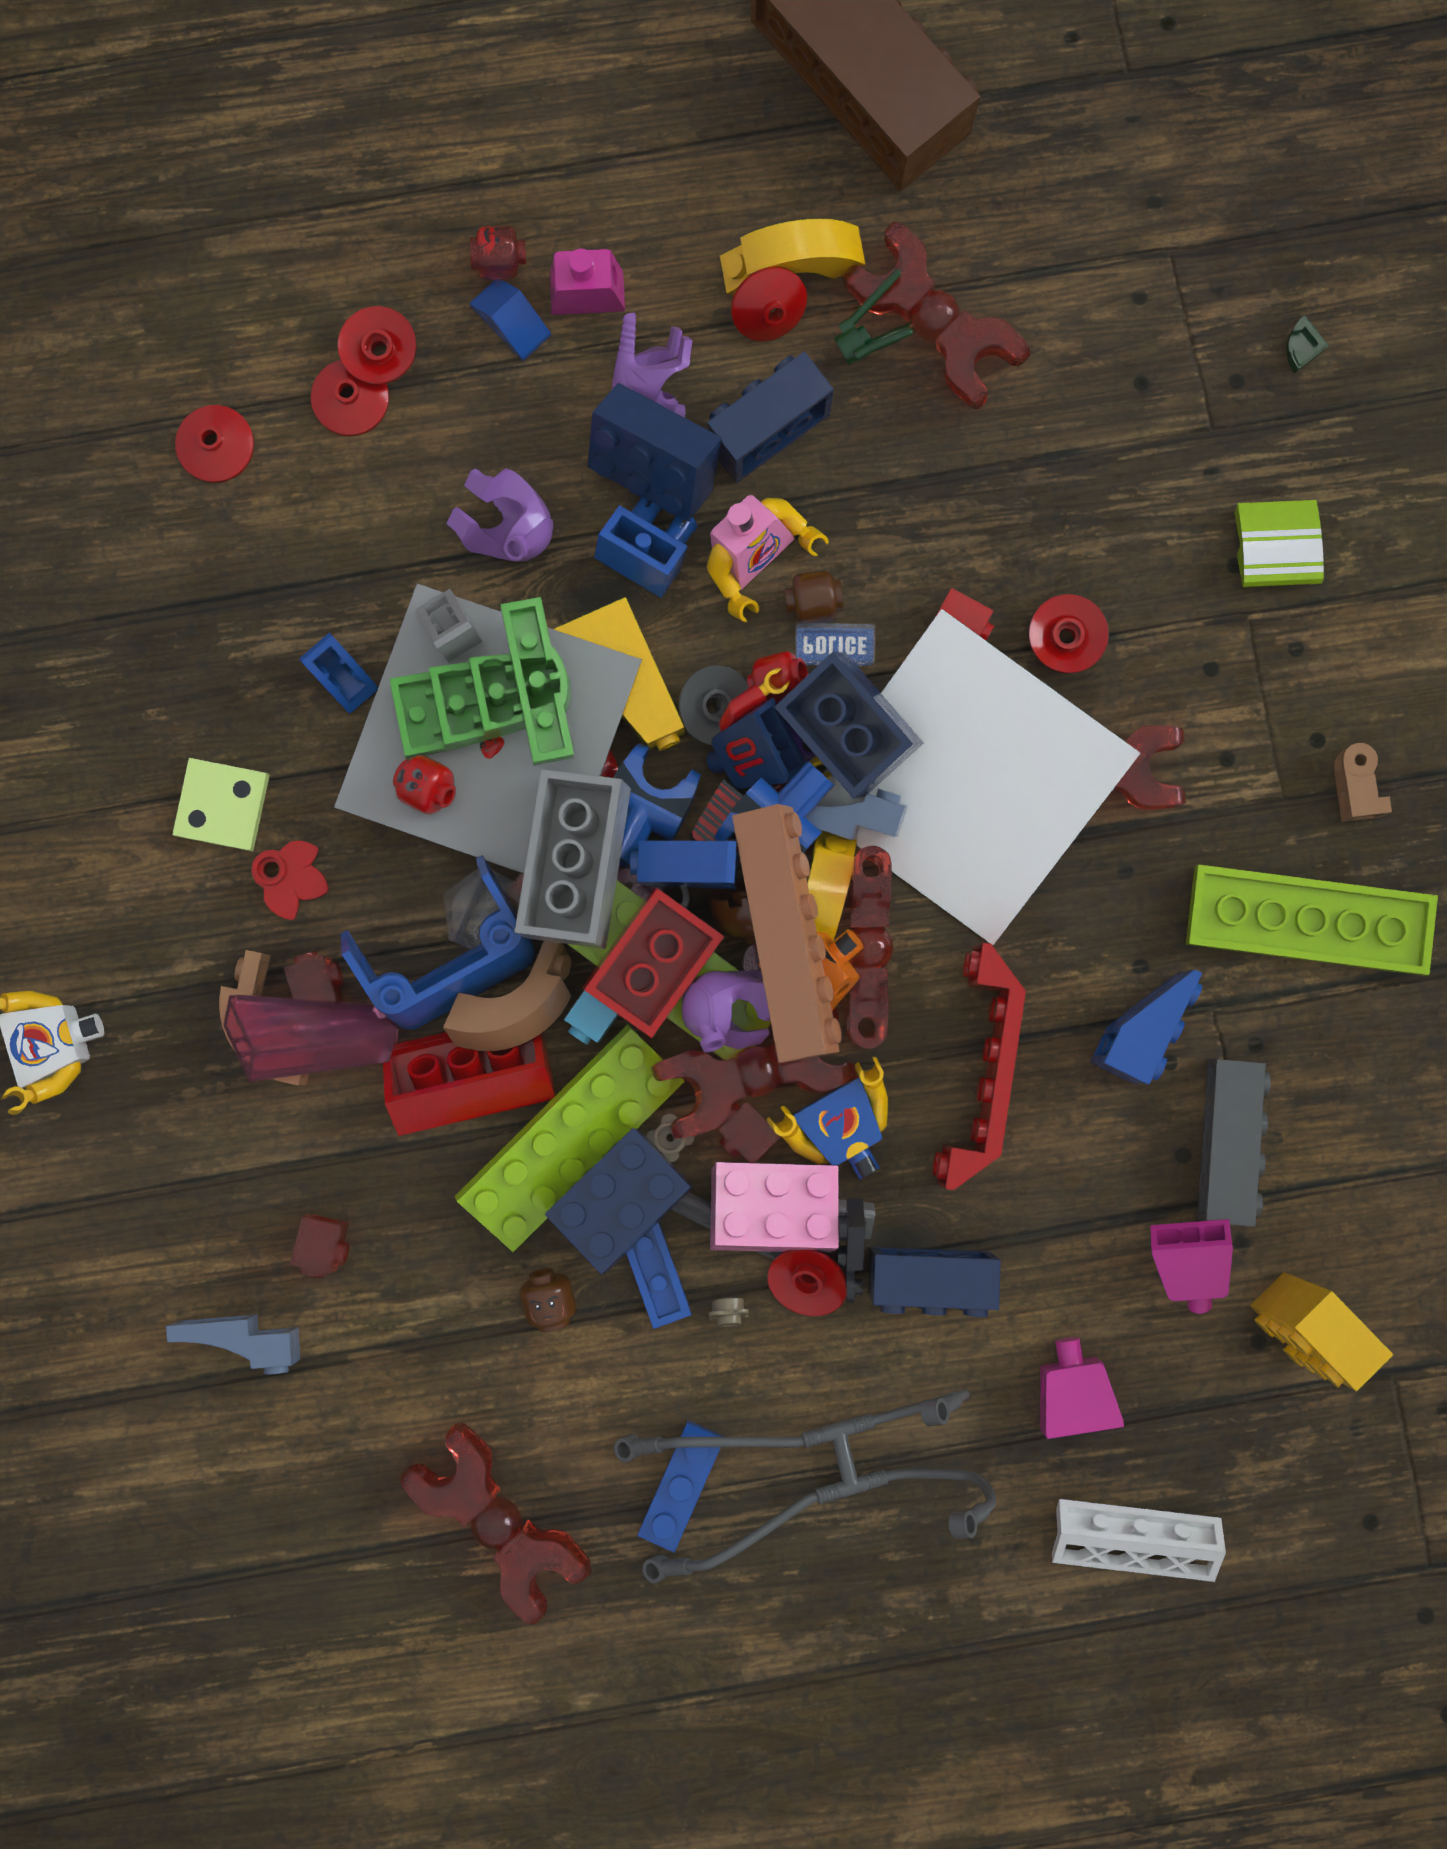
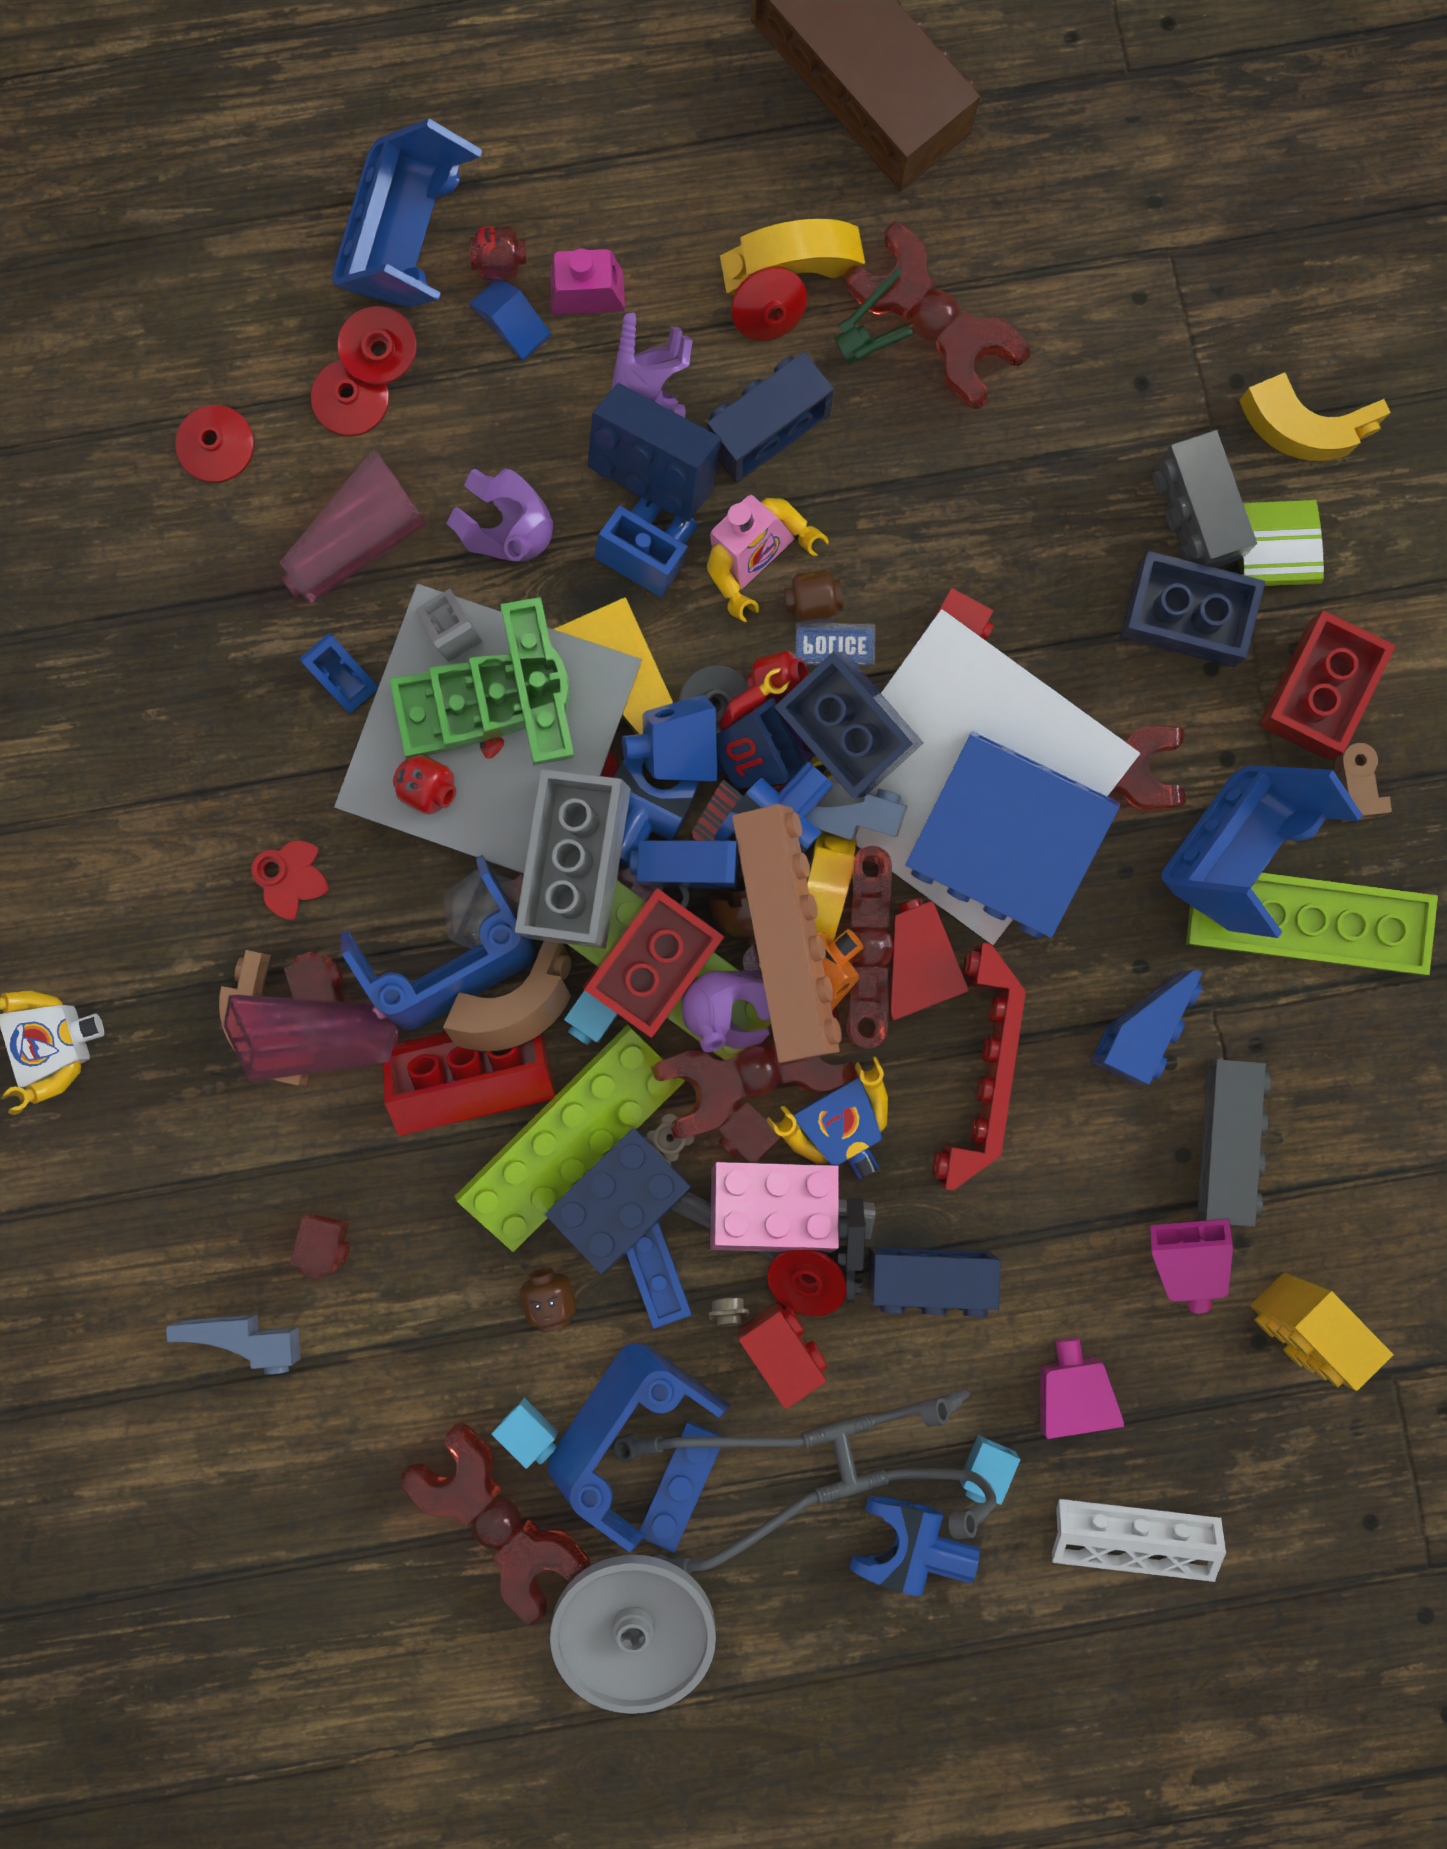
yellowish green tile [172,758,270,852] -> none
red dish [1029,594,1109,674] -> none
dark green tile [1286,315,1329,373] -> none
none -> clear pink slope [279,450,426,604]
none -> blue windscreen [332,118,482,307]
none -> medium azure brick [492,1397,559,1469]
none -> blue windscreen [547,1343,732,1553]
none -> light grey dish [550,1555,716,1714]
none -> blue torso [622,695,717,781]
none -> red brick [738,1301,828,1410]
none -> blue connector [849,1496,980,1596]
none -> red slope [888,898,969,1021]
none -> blue panel [905,731,1120,938]
none -> medium azure brick [959,1435,1021,1505]
none -> dark blue brick [1119,551,1265,667]
none -> dark grey brick [1152,430,1257,569]
none -> blue windscreen [1162,766,1362,938]
none -> yellow arch [1239,373,1391,461]
none -> red brick [1258,610,1396,761]

